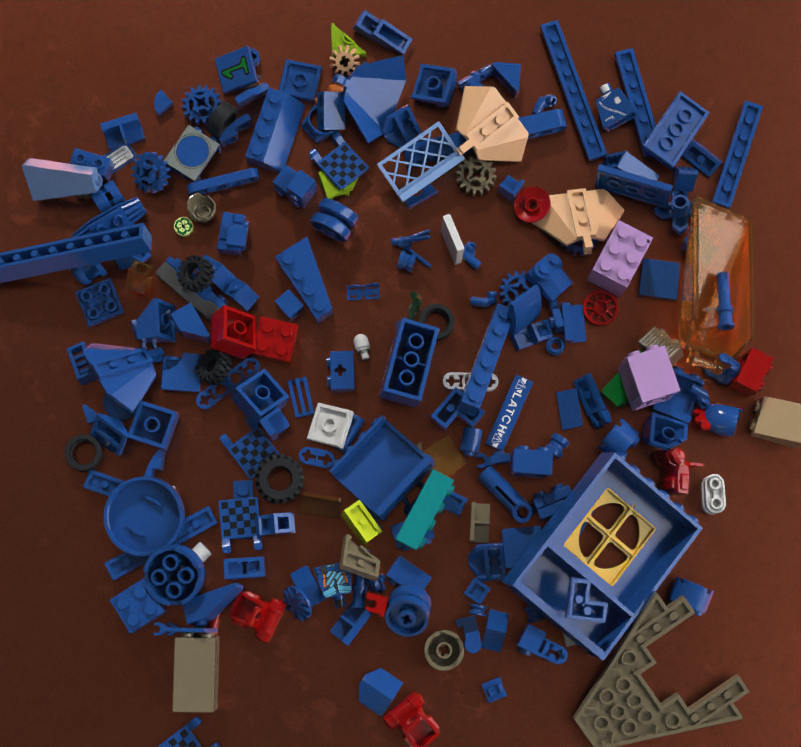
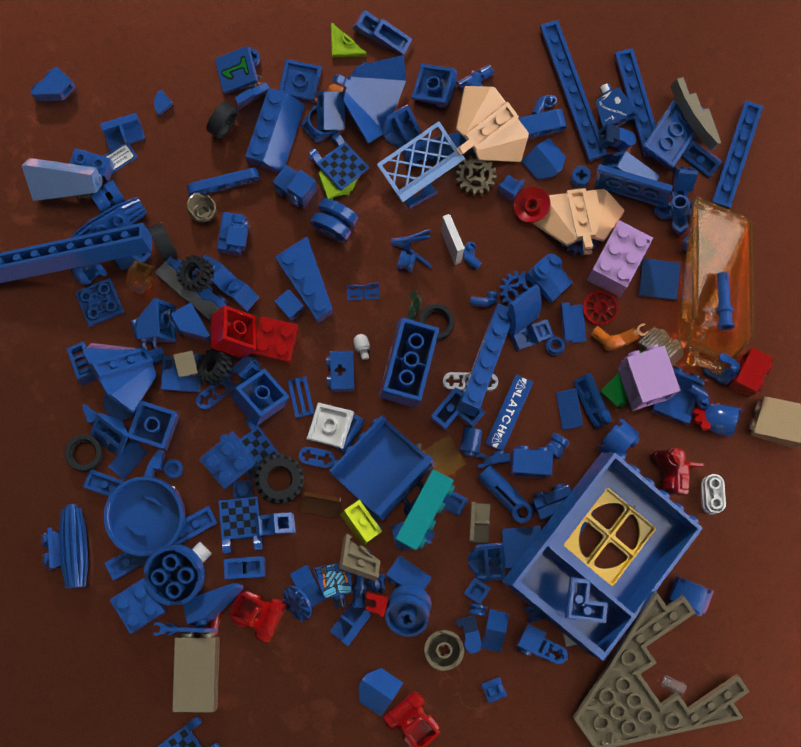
blue gear [131,152,171,193] -> none
panel [164,125,222,183] -> none
tile [174,217,194,237] -> none
blue gear [182,85,222,126] -> none
blue slope [219,113,253,148] -> none
blue panel [259,407,289,441] -> none
light nougat gear [329,45,360,76] -> none
blue slope [492,62,521,97] -> none
blue plate [548,298,564,334] -> none
blue slope [642,412,688,450] -> none
none -> blue slope [30,66,76,101]
none -> blue plate [42,504,88,589]
none -> blue sticker [108,440,148,480]
none -> black tyre [148,222,177,260]
none -> blue tile [163,459,184,479]
none -> dark tan panel [172,351,198,377]
none -> blue brick [199,431,257,489]
none -> blue slope [233,356,261,381]
none -> blue slope [521,138,566,180]
none -> blue wheel [570,166,591,188]
none -> orange arm [590,323,649,351]
none -> leg [598,124,636,151]
none -> clear pin [660,674,687,696]
none -> dark tan slope [670,77,721,150]

